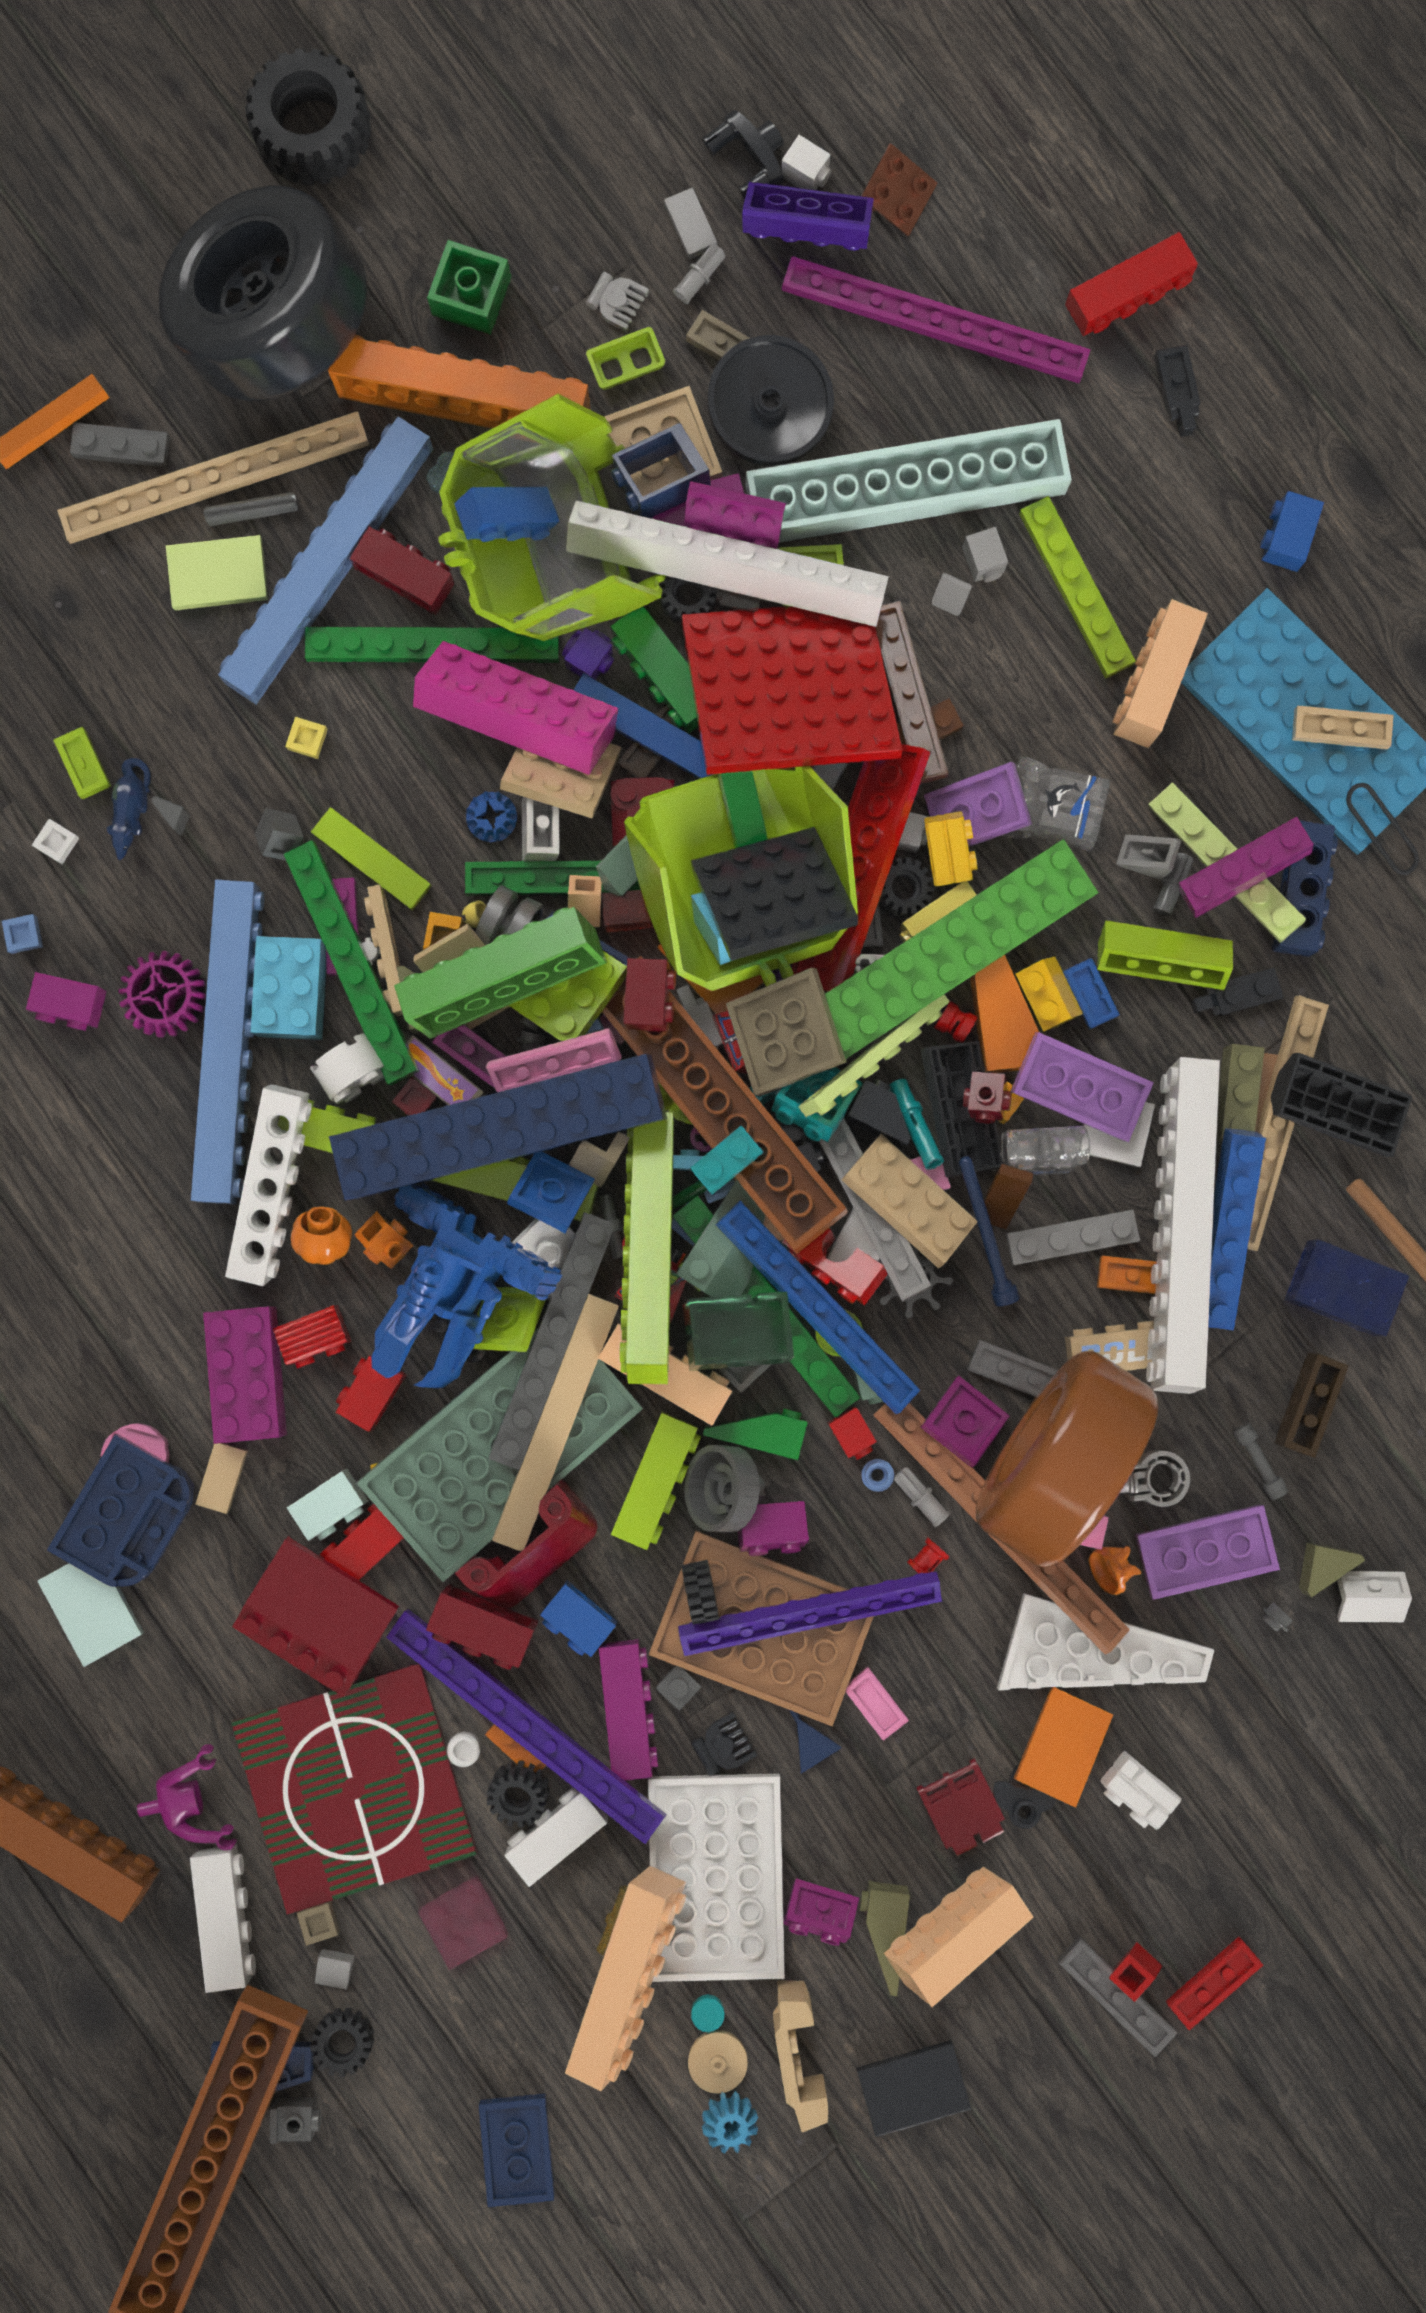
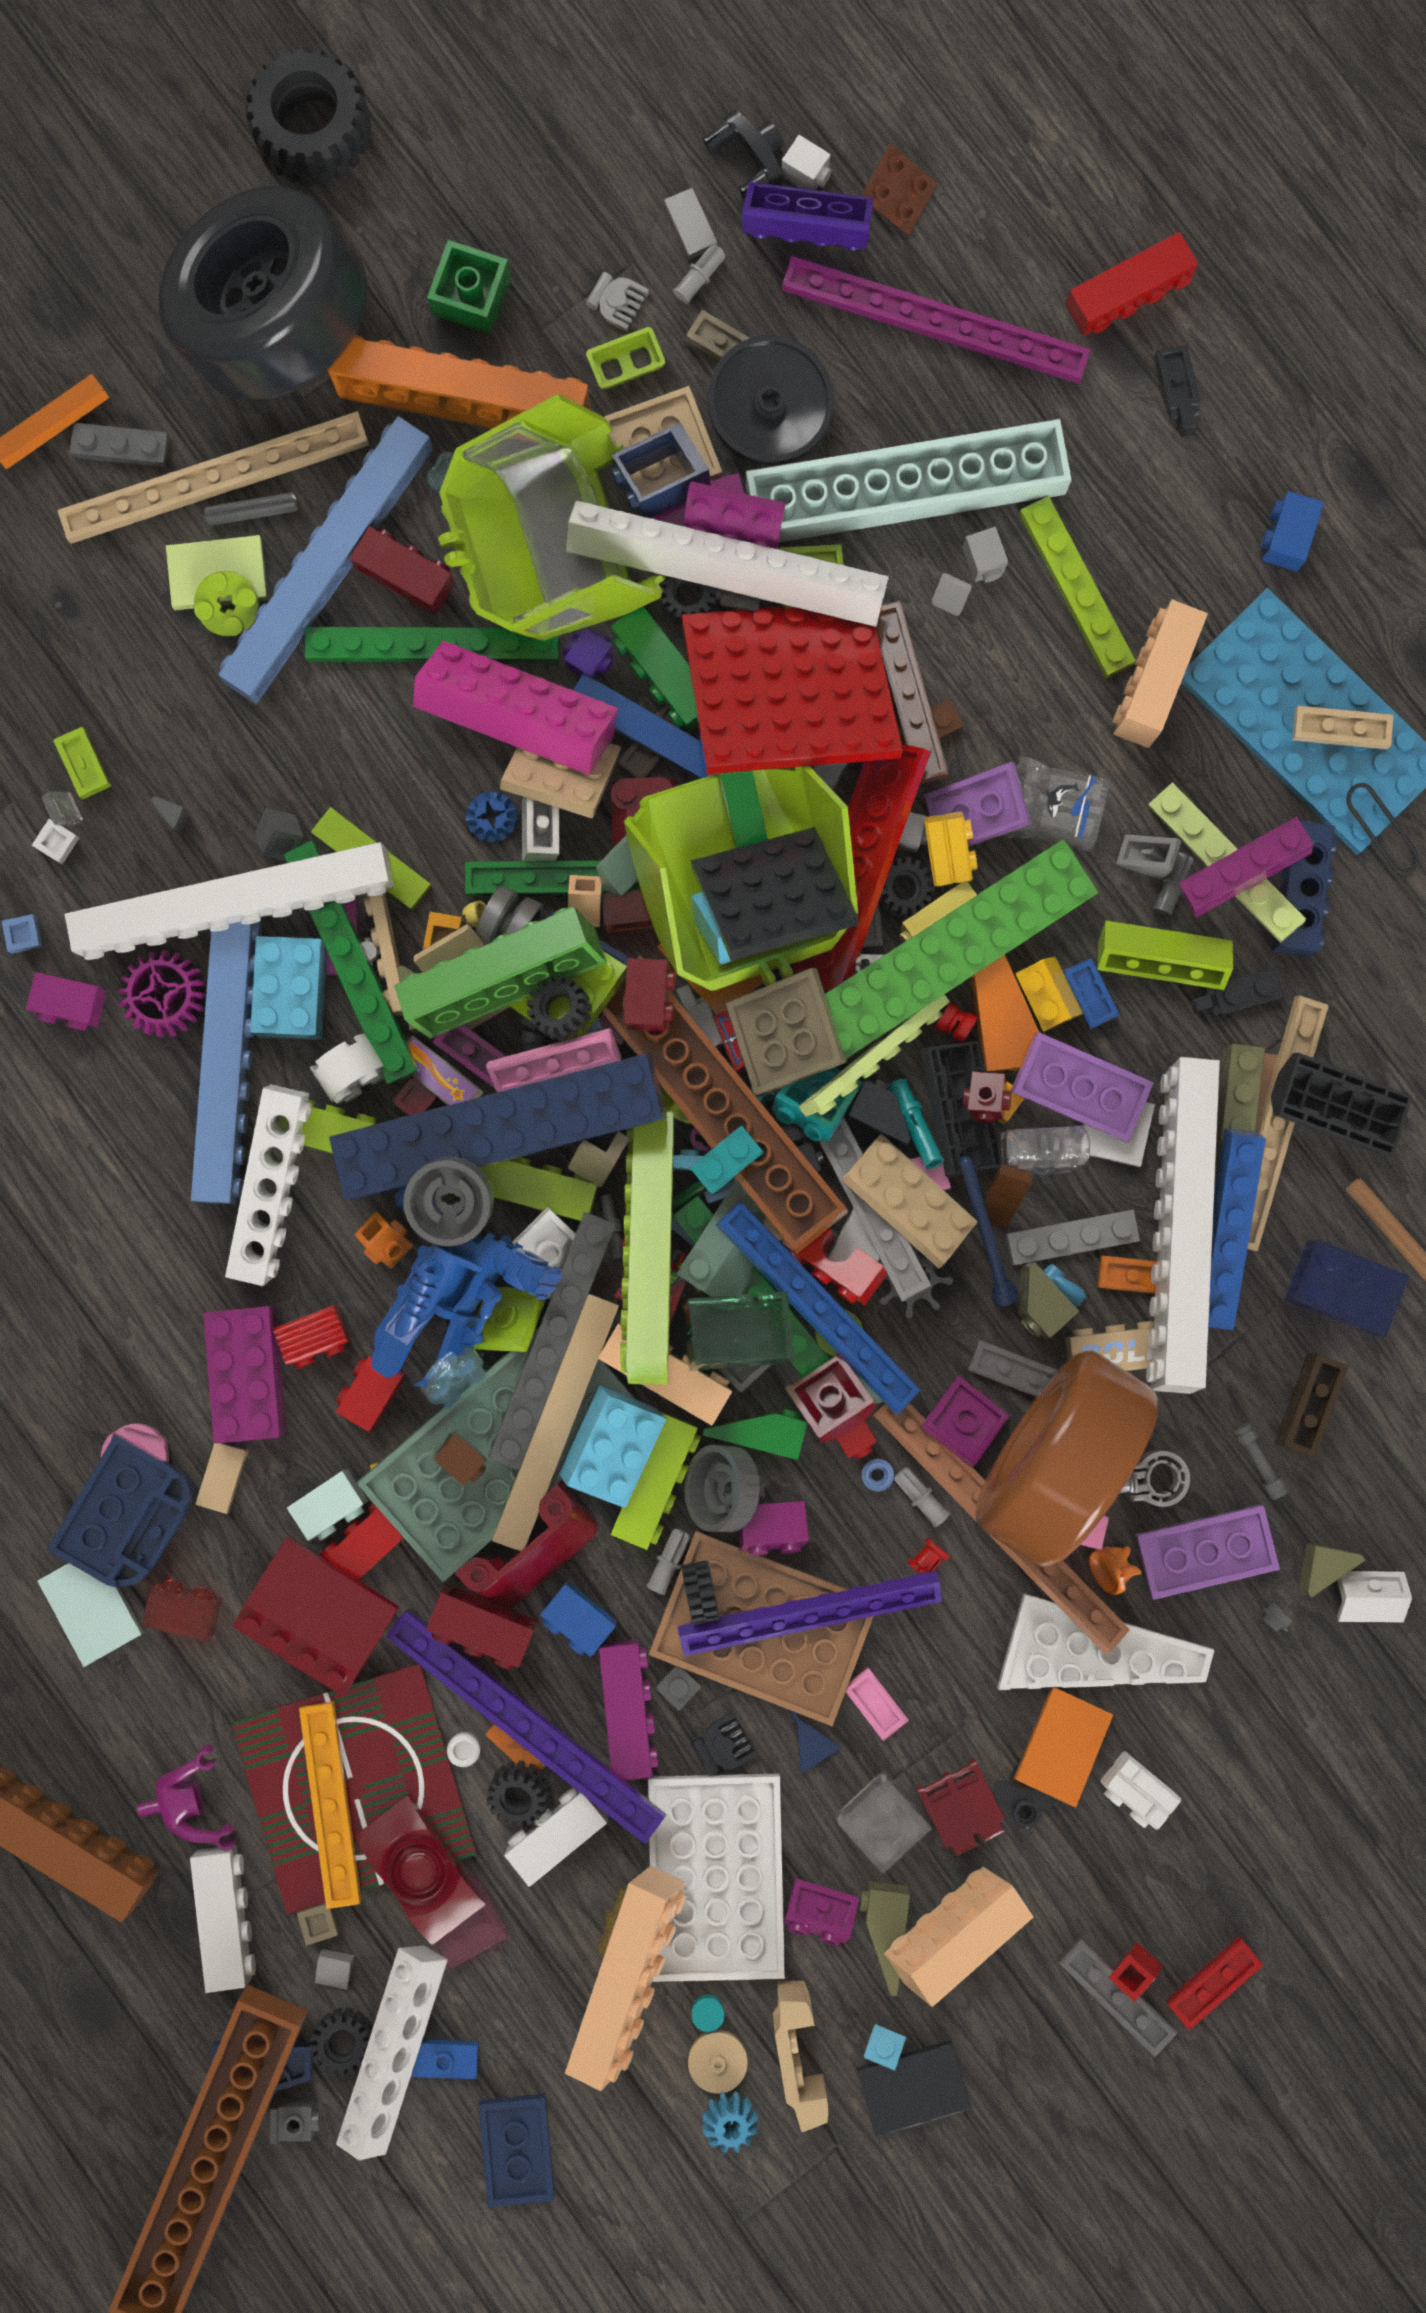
dark blue animal [106,758,151,860] -> none
light yellow plate [285,717,328,759] -> none
orange plant [291,1207,352,1265] -> none
blue brick [454,487,560,542] -> none
blue plate [507,1151,595,1234] -> none
none -> clear tile [42,791,83,825]
none -> white brick [65,842,395,960]
none -> clear red brick [142,1579,223,1641]
none -> lime plate [194,570,260,636]
none -> light orange plate [299,1701,361,1909]
none -> white brick [336,1945,448,2160]
none -> dark red slope [355,1794,486,1945]
none -> dark grey piece [403,1156,494,1246]
none -> blue plate [411,2039,479,2079]
none -> clear light blue plate [421,1347,486,1407]
none -> reddish brown brick [433,1430,486,1486]
none -> black tyre [527,975,592,1040]
none -> medium azure brick [559,1385,667,1508]
none -> light grey axle [646,1529,690,1595]
none -> dark red slope [785,1353,877,1443]
none -> clear brick [836,1770,932,1874]
none -> medium azure plate [864,2024,906,2071]
none -> olive slope [1018,1262,1079,1338]
none -> dark azure arm [1044,1264,1087,1307]

